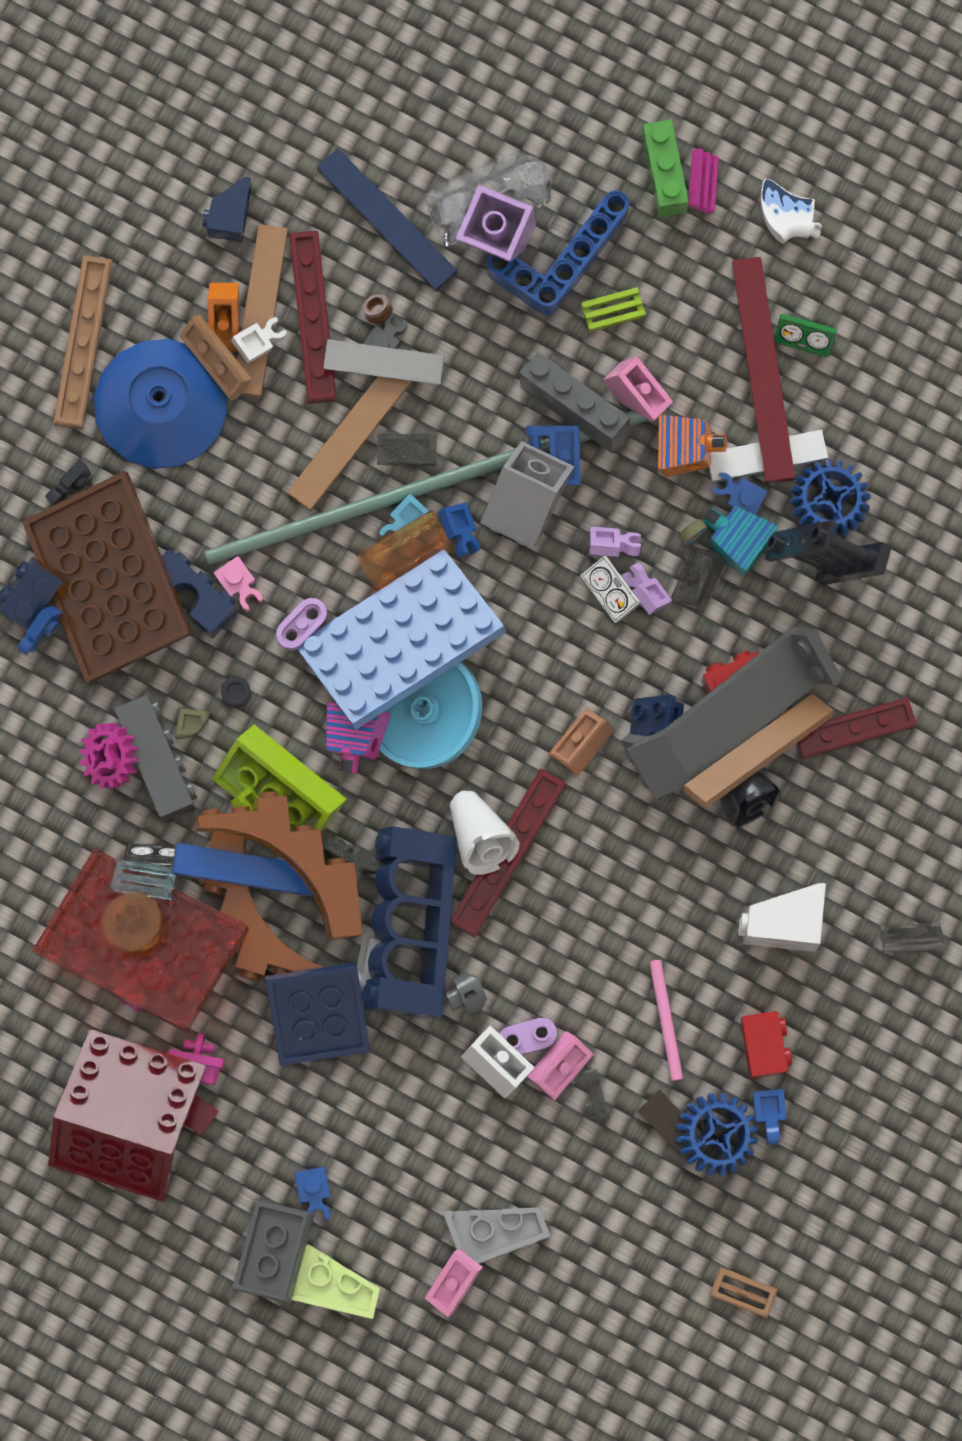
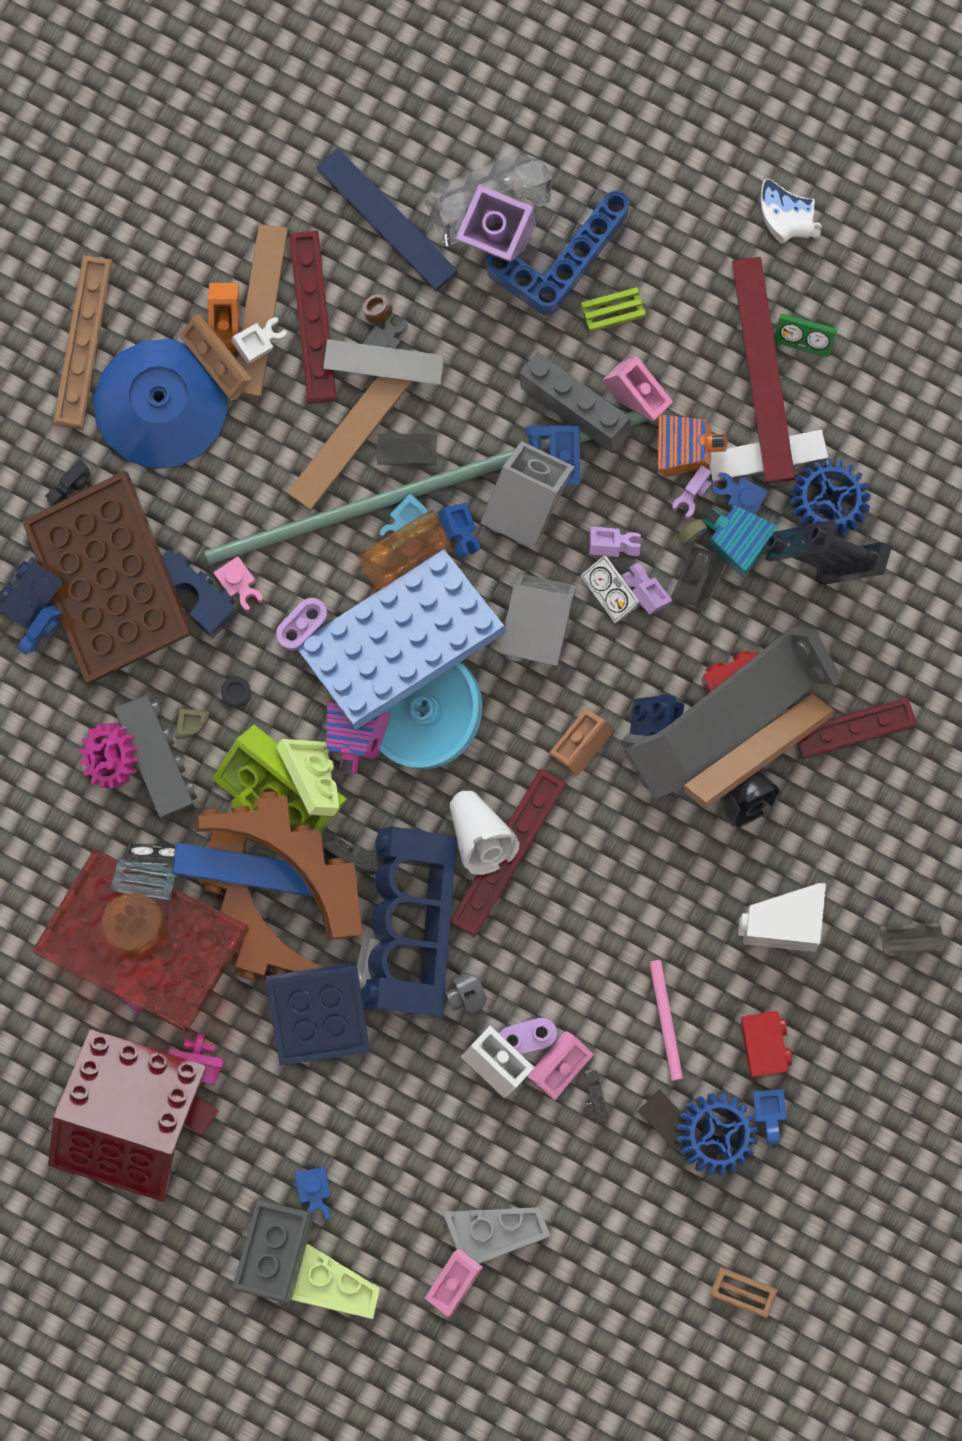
dark blue slope [202,177,252,242] -> none
bright green brick [642,119,689,218] -> none
dark pink tile [688,148,719,214] -> none
none -> yellowish green wing [276,739,340,816]
none -> light grey slope [499,573,576,668]
none -> lavender plate [672,465,712,520]

